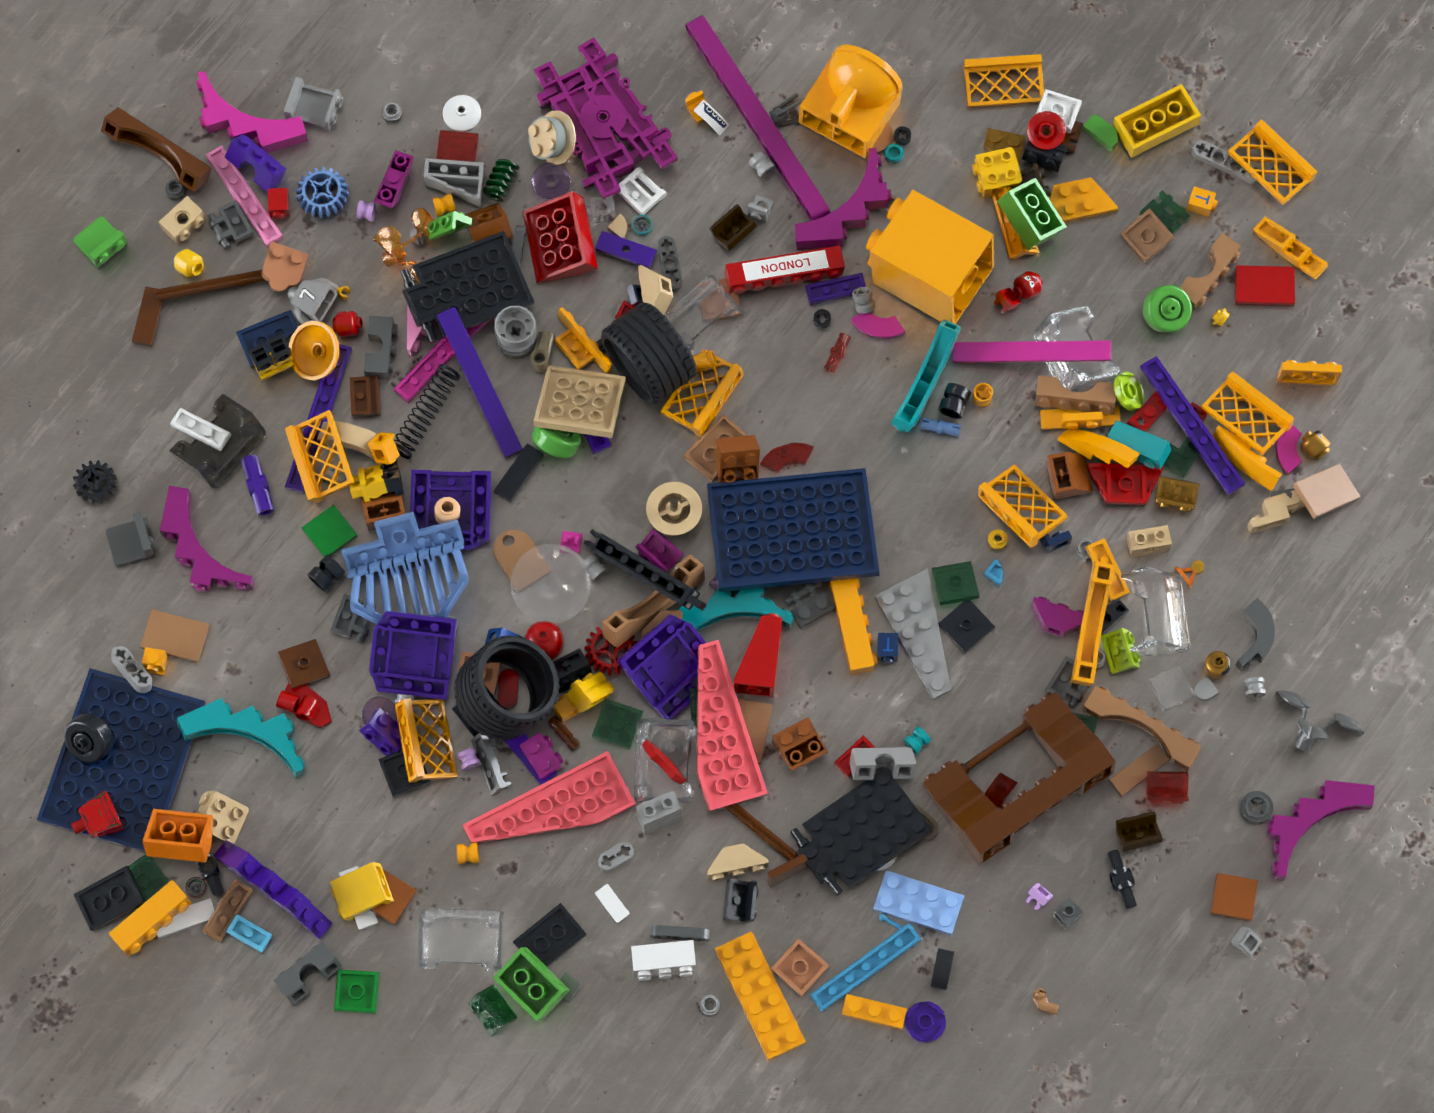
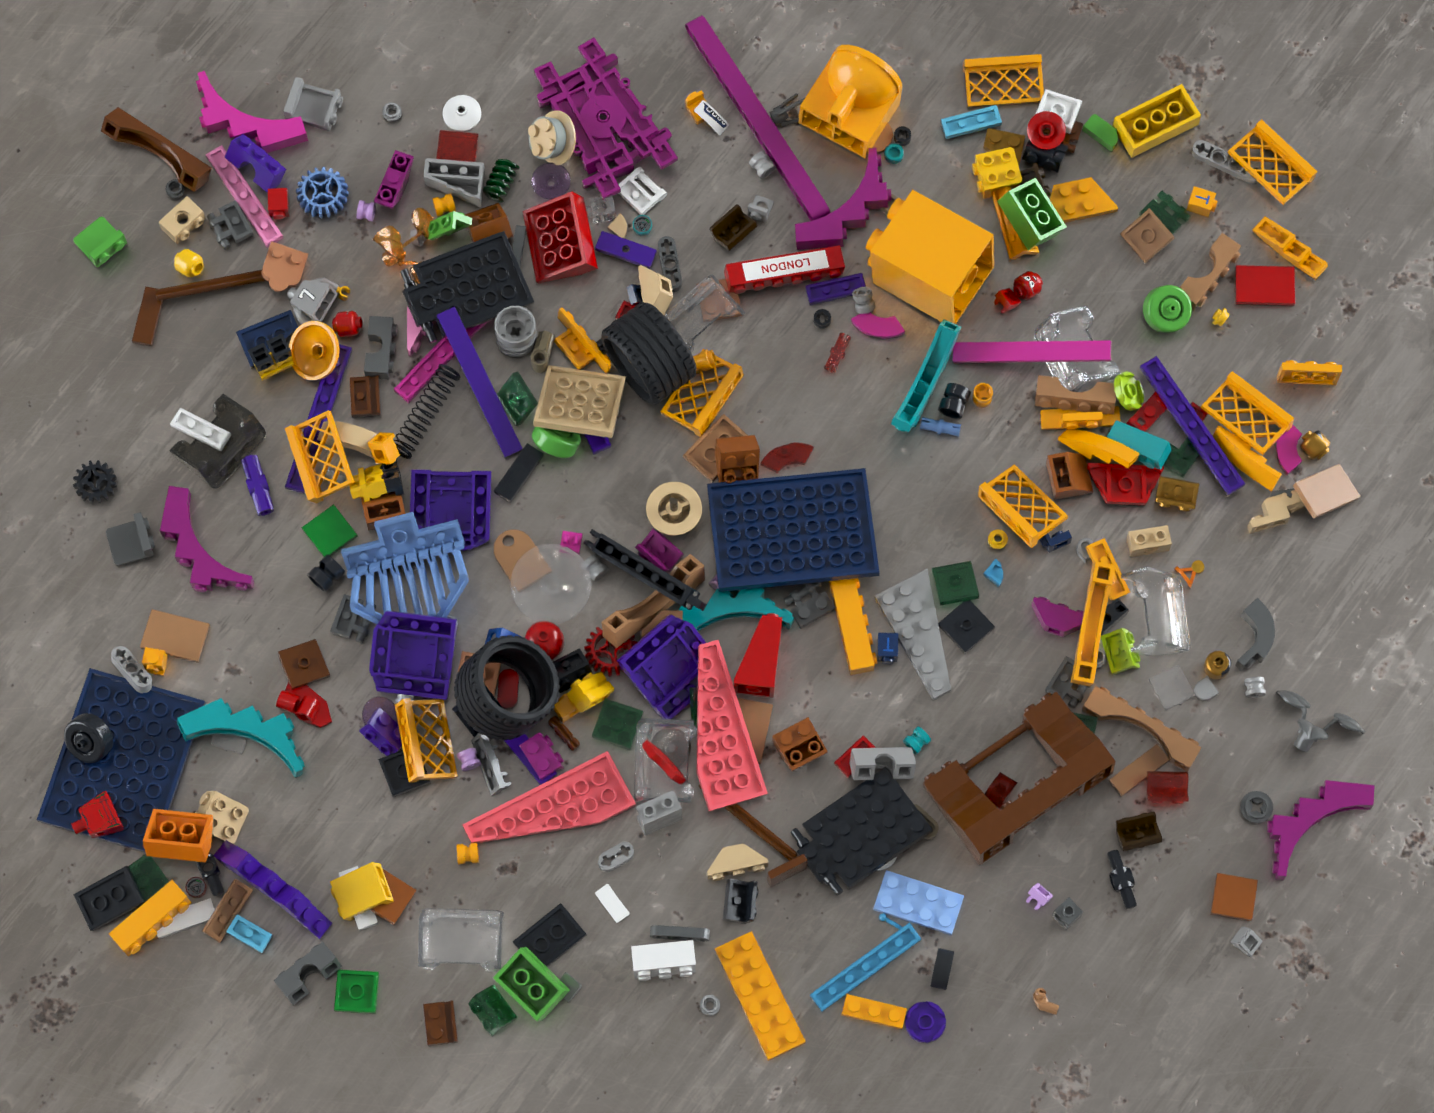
light nougat head [434,497,460,524] -> none
nougat plate [771,938,829,997] -> none
none -> reddish brown plate [423,1000,458,1046]
none -> clear green plate [497,371,538,426]
none -> medium azure plate [941,105,1002,139]

